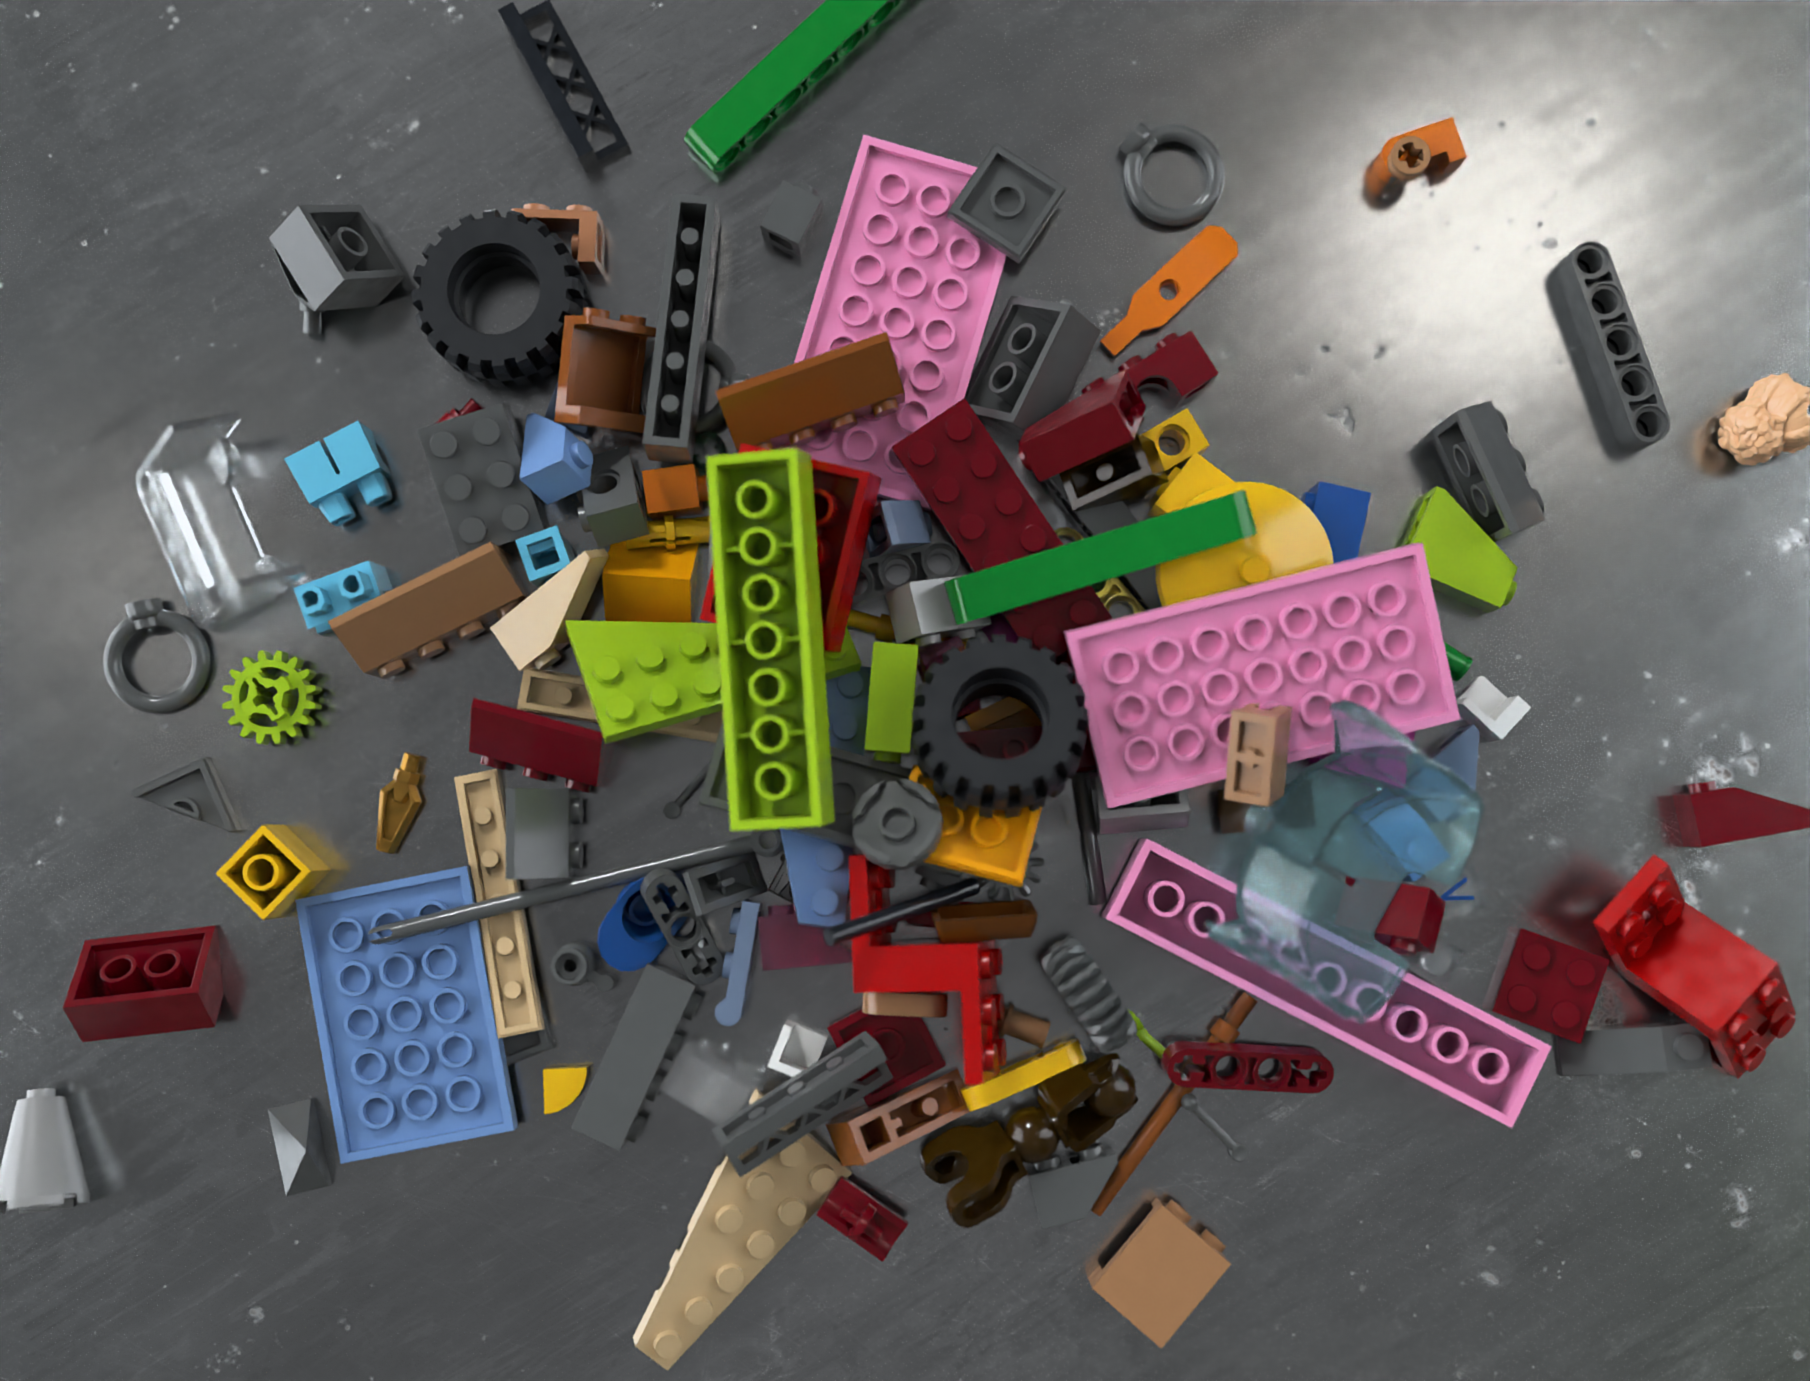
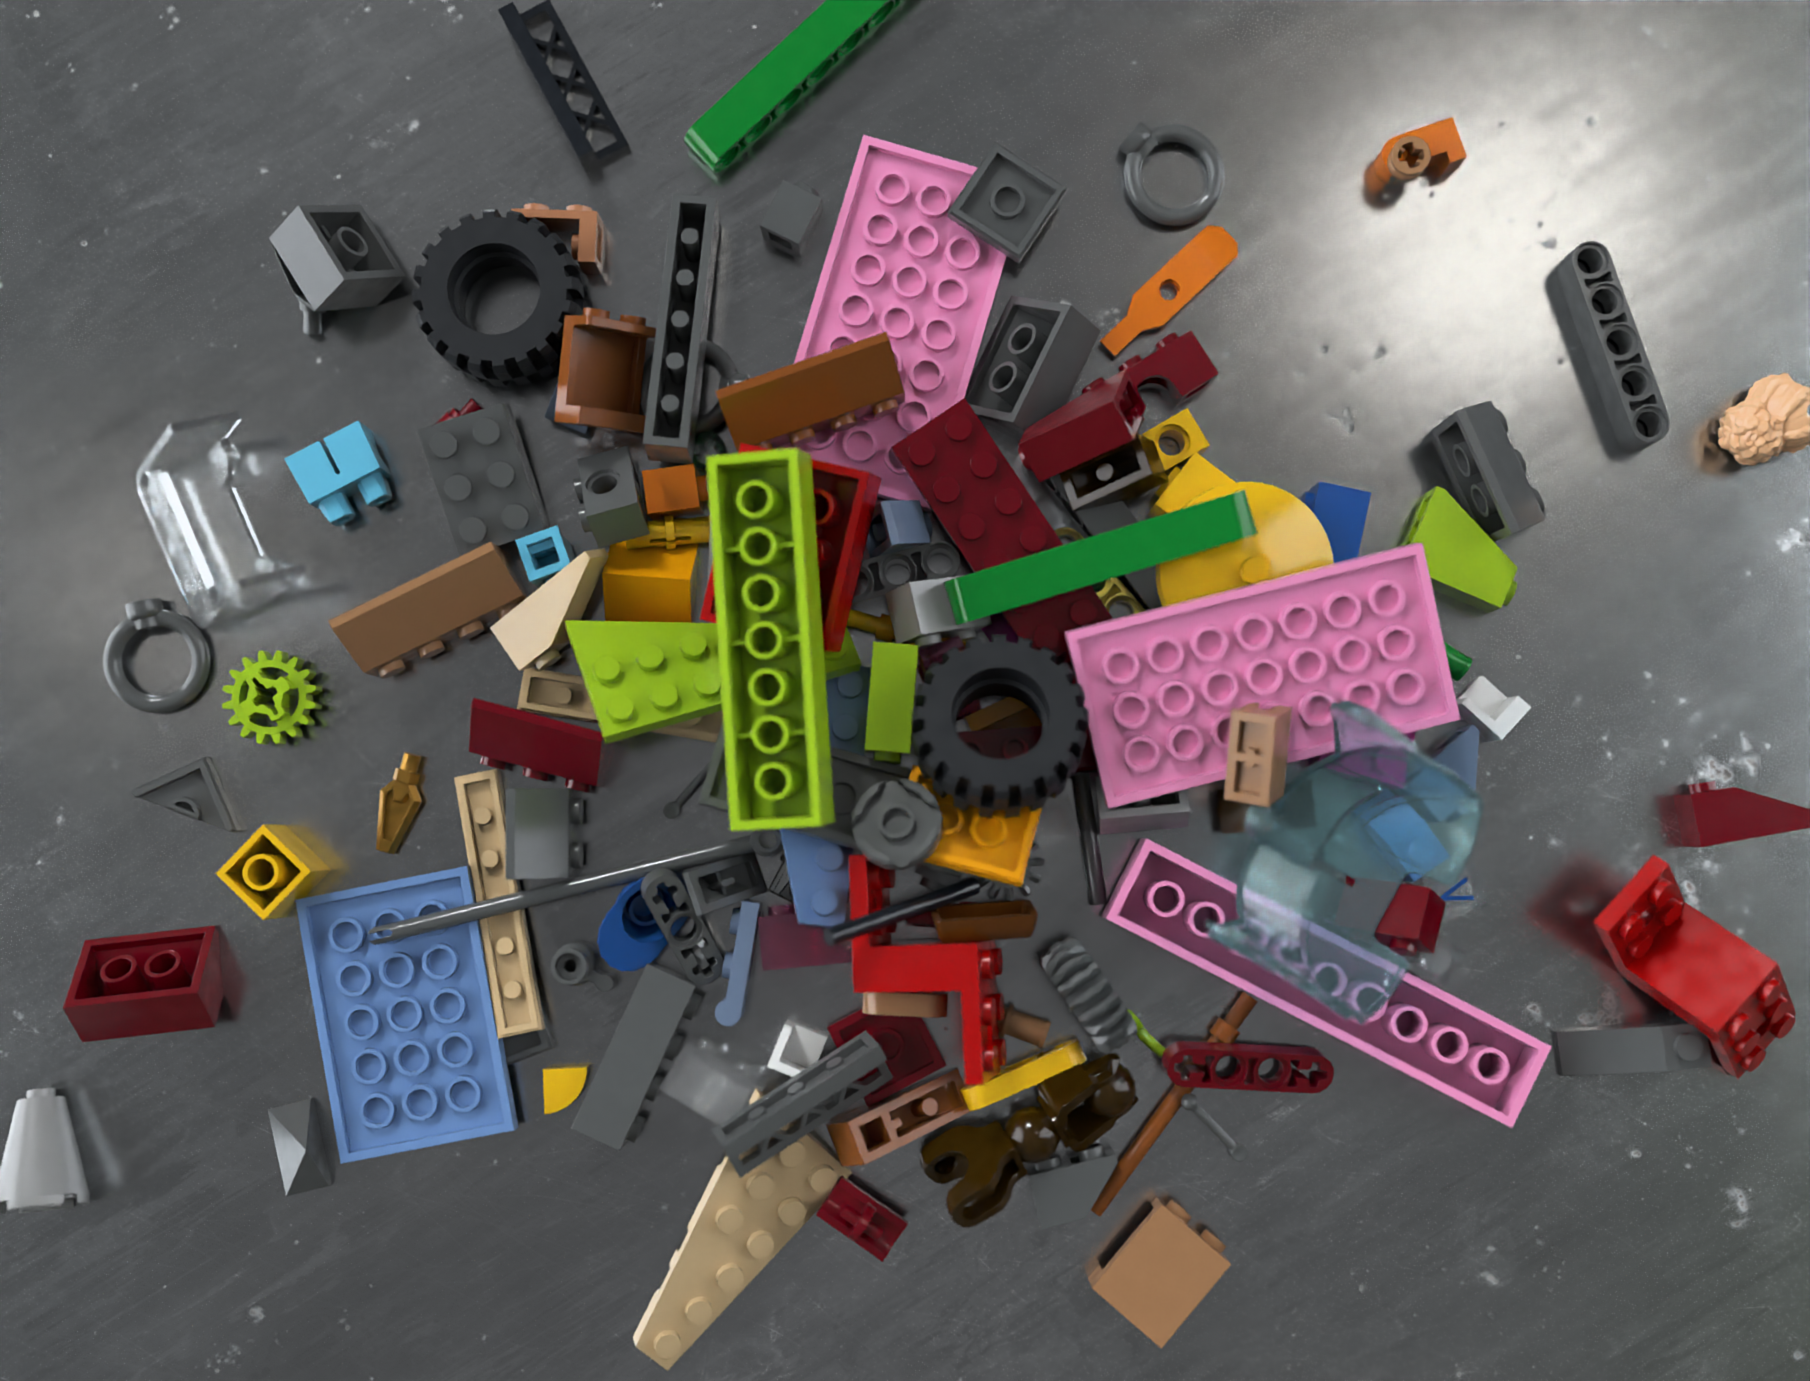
medium azure hips [293,560,393,635] -> none
medium blue slope [520,412,593,505] -> none
dark red plate [1491,928,1610,1044] -> none

